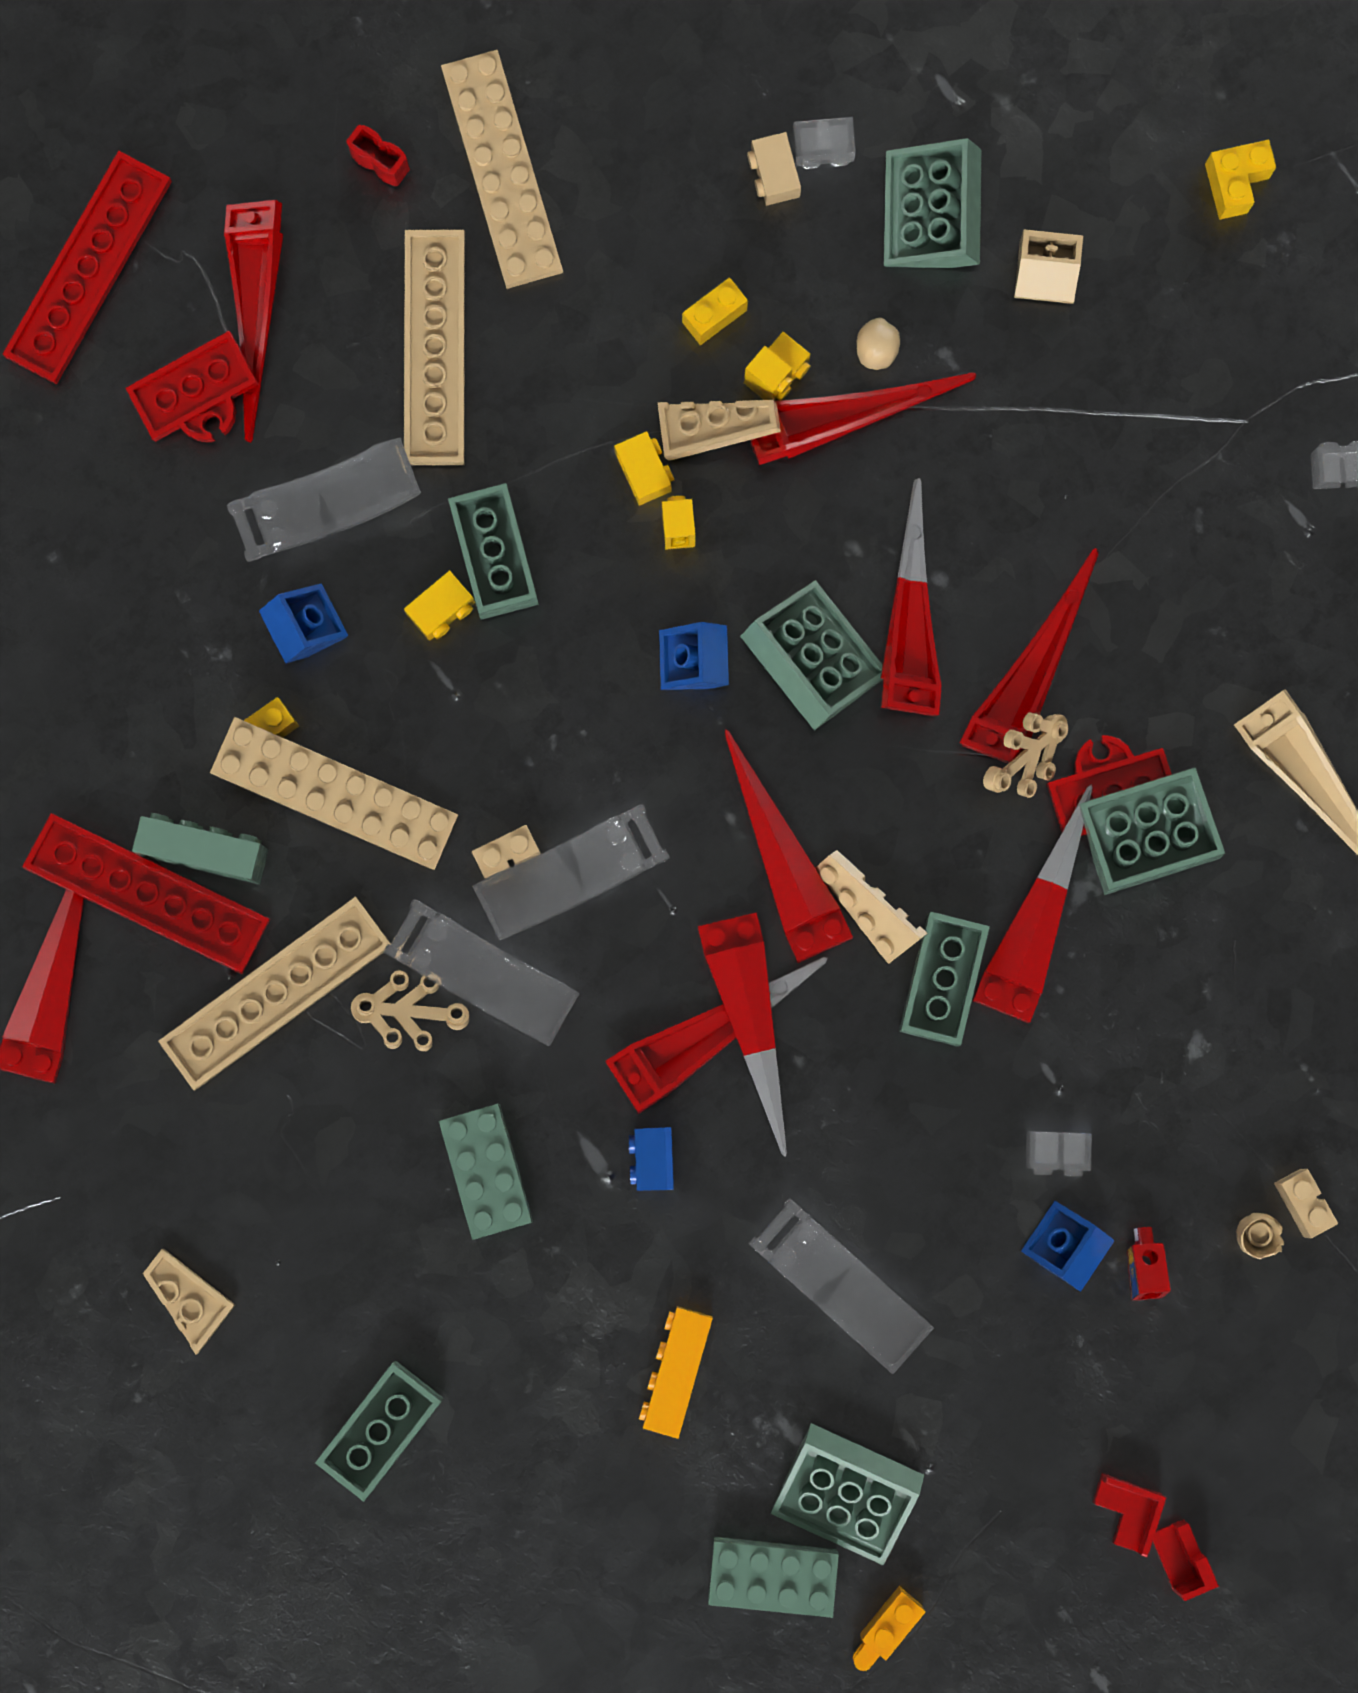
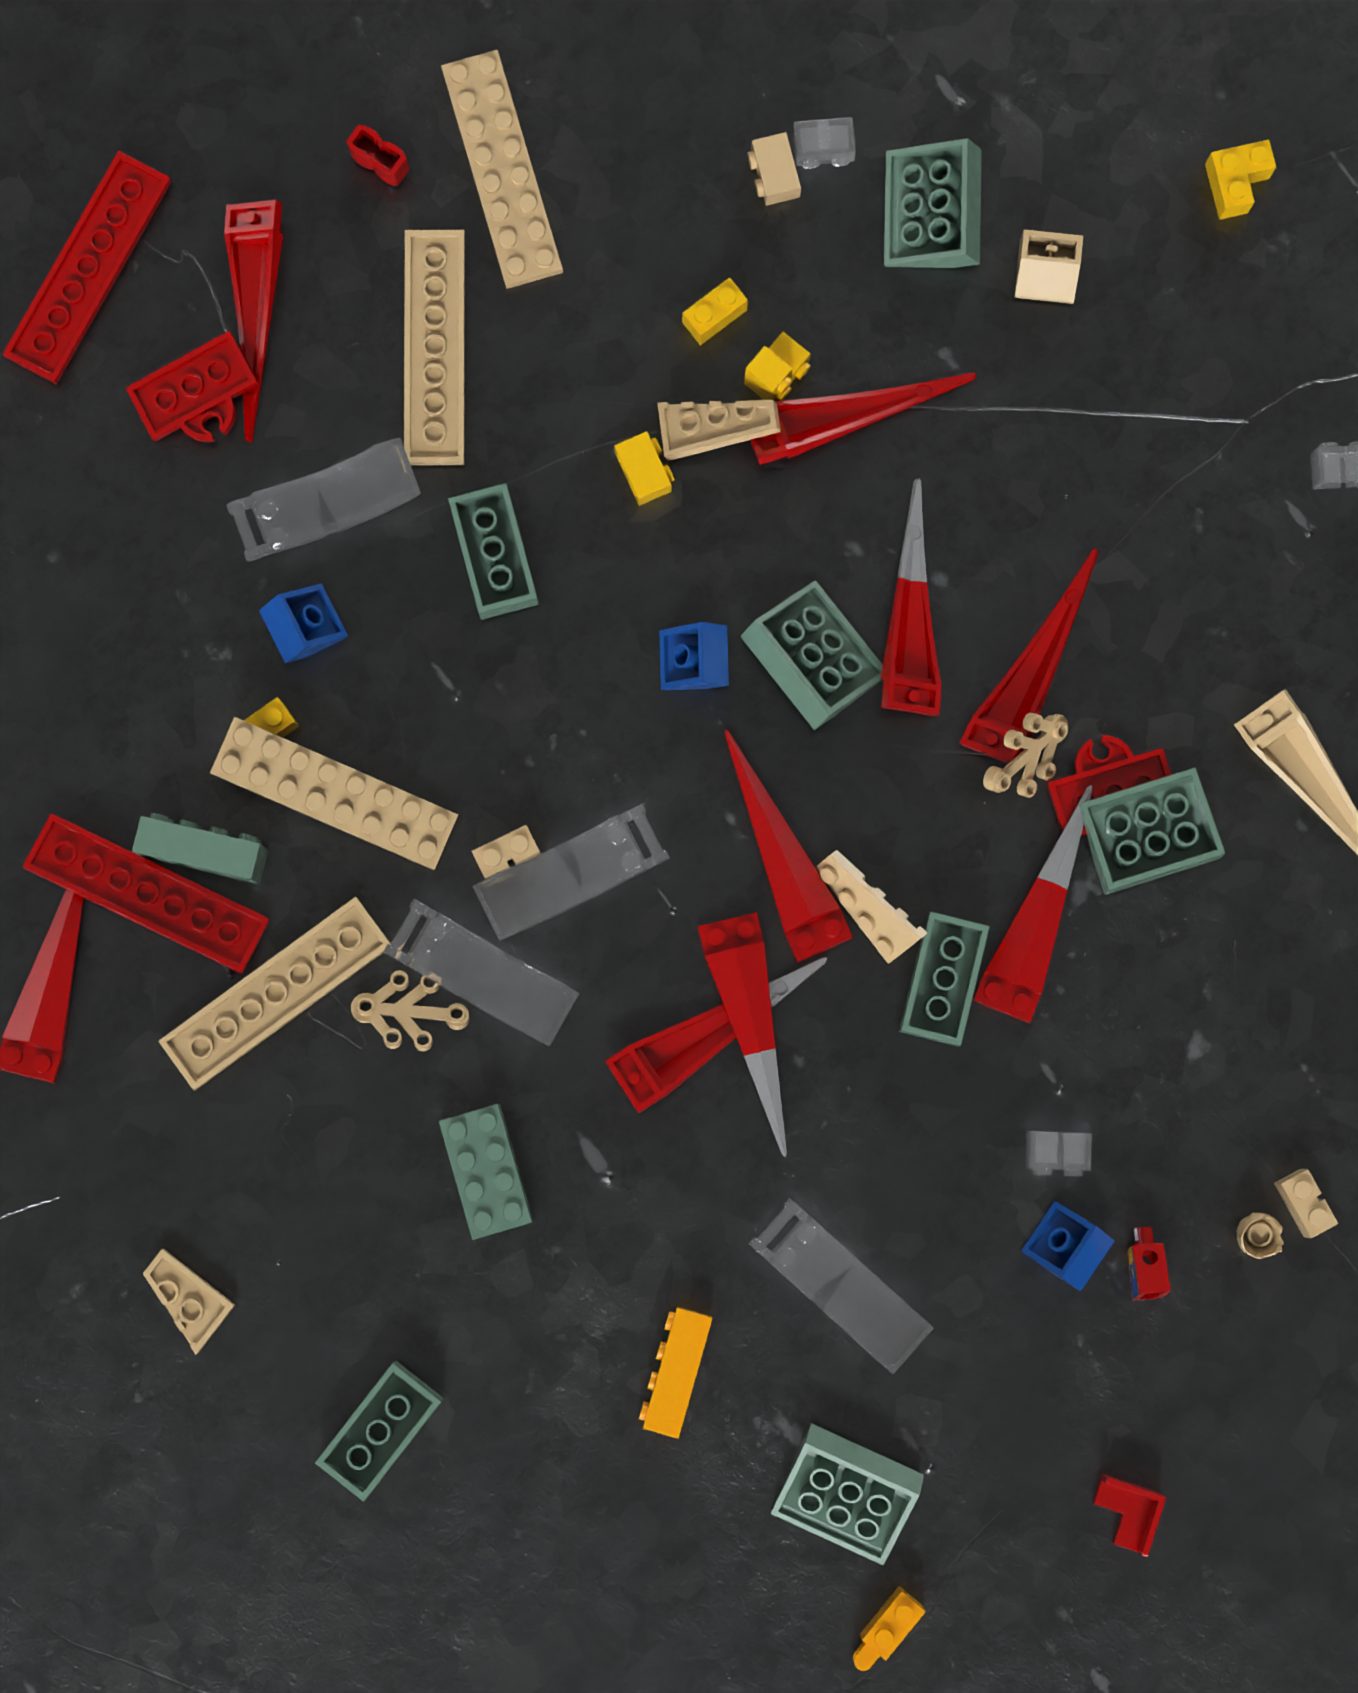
yellow brick [404,570,475,641] -> none
blue slope [629,1127,674,1191] -> none
yellow brick [662,496,695,550] -> none
sand green brick [708,1537,839,1618] -> none
tan hair [856,318,900,370] -> none
red panel [1153,1519,1219,1601] -> none

